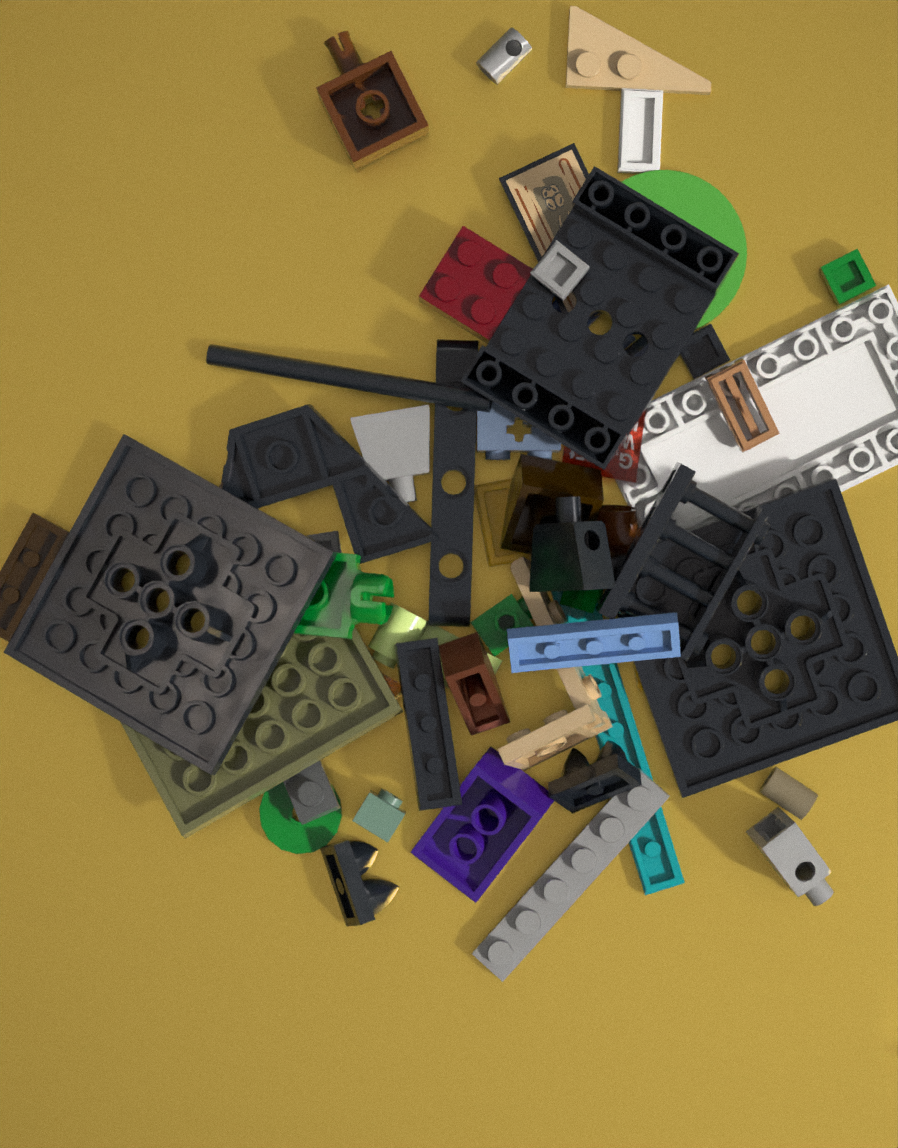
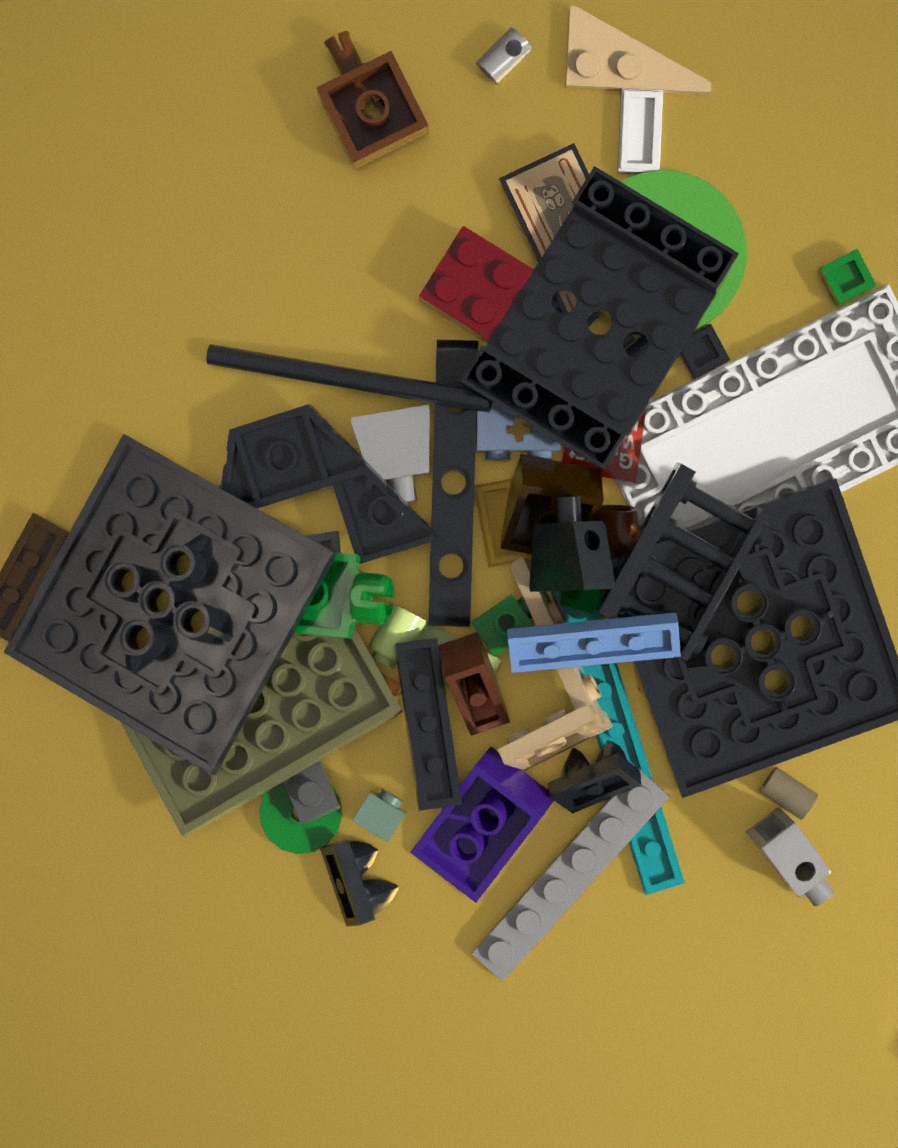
light grey tile [530,240,590,301] -> none
medium nougat tile [705,358,780,452] -> none

